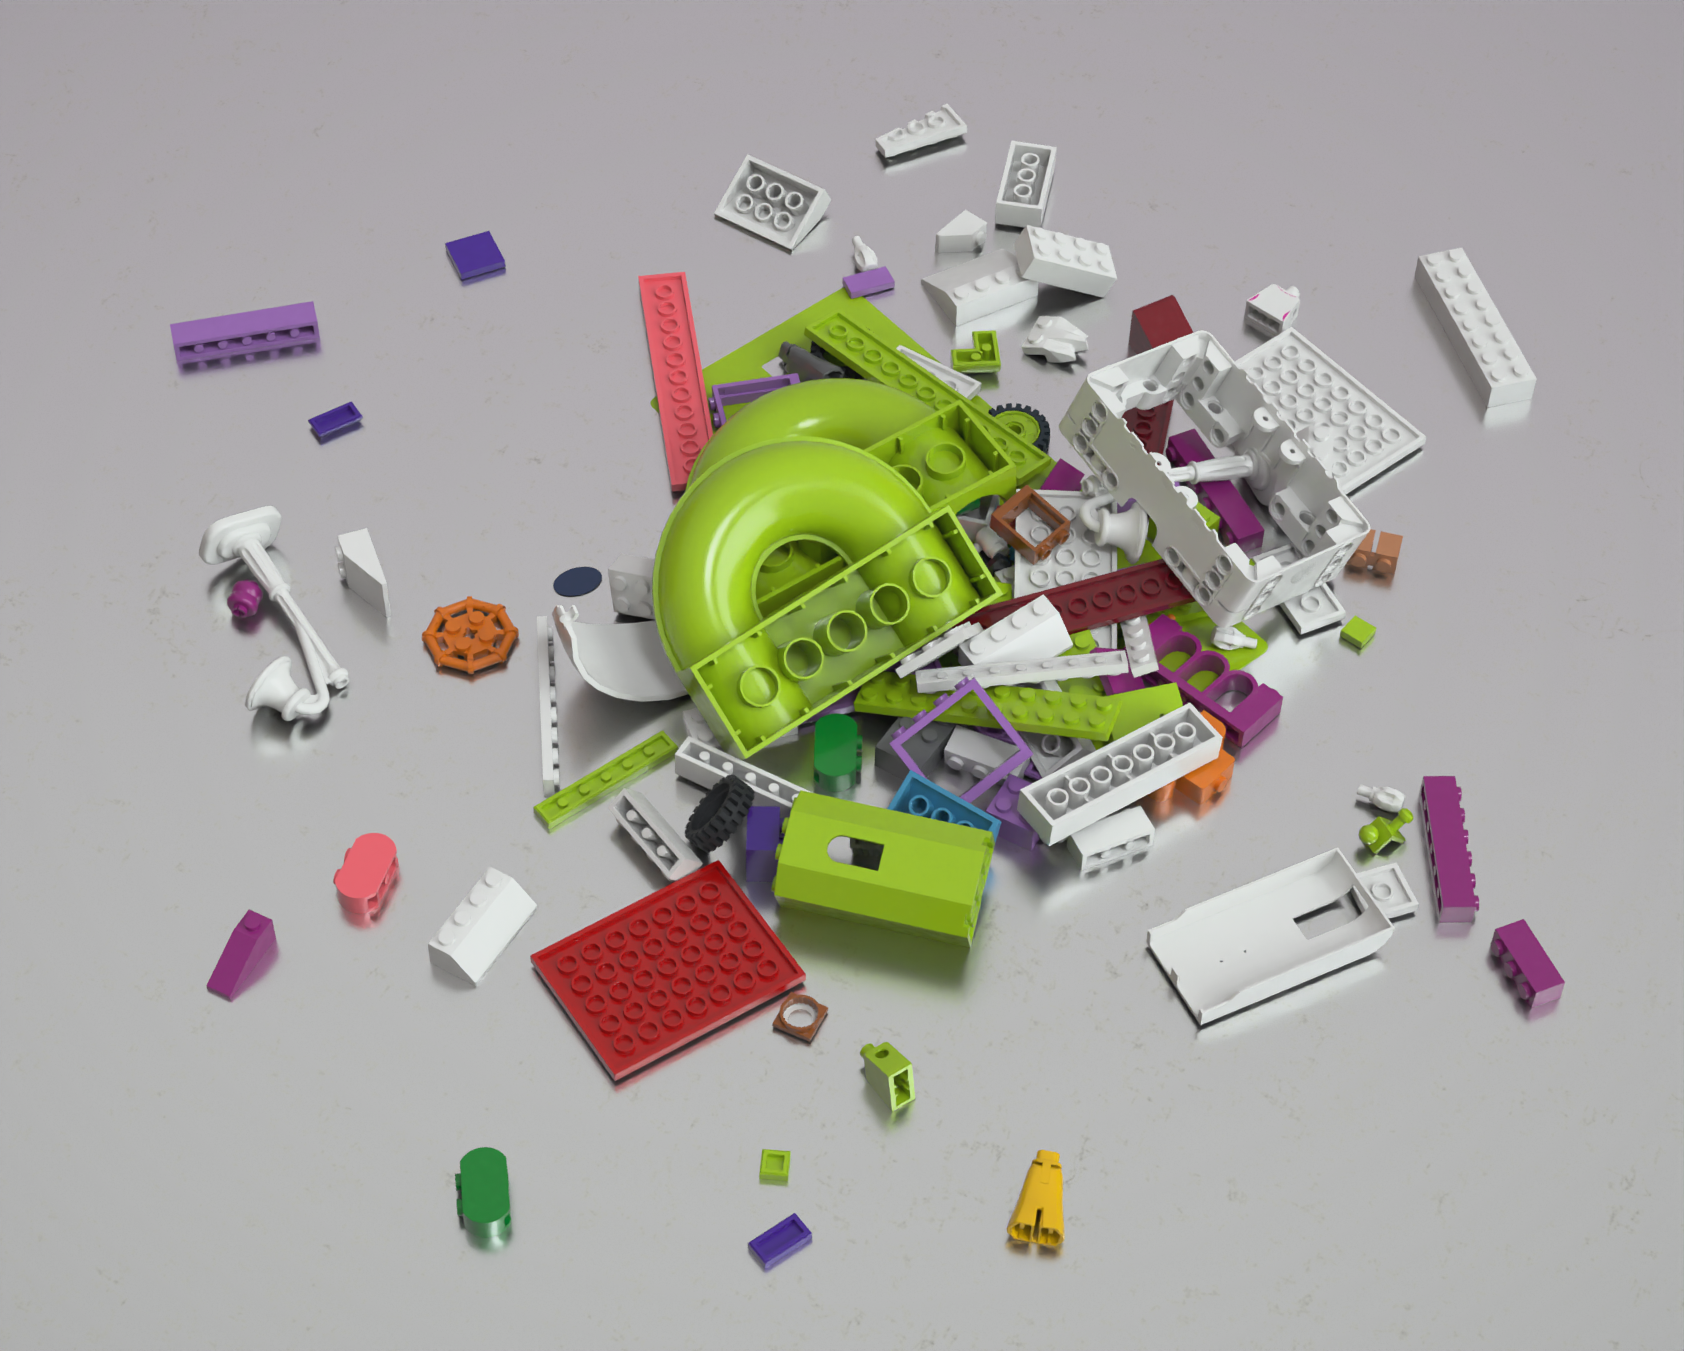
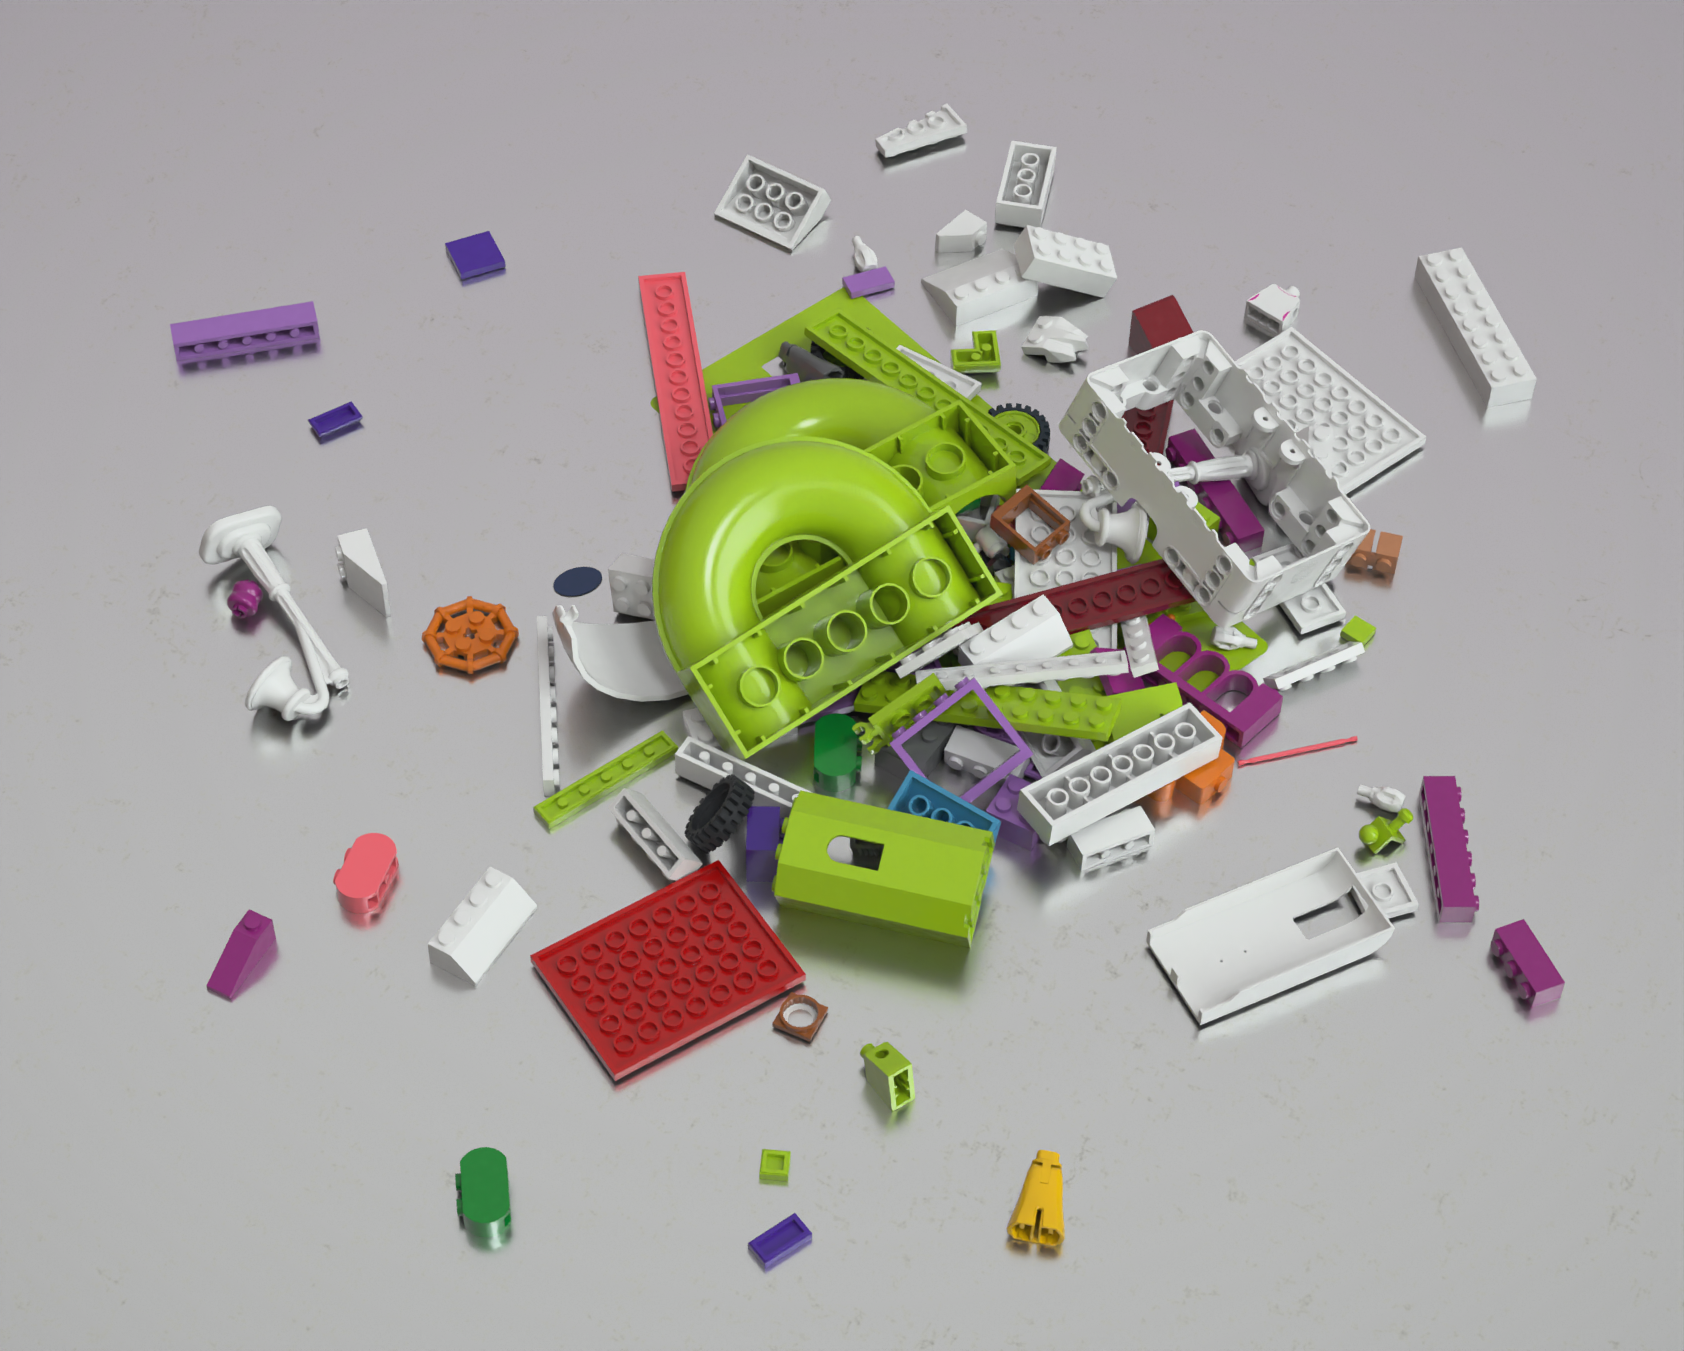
none -> lime tile [852,673,950,755]
none -> coral piece [1237,736,1358,766]
none -> white plate [1263,641,1365,691]

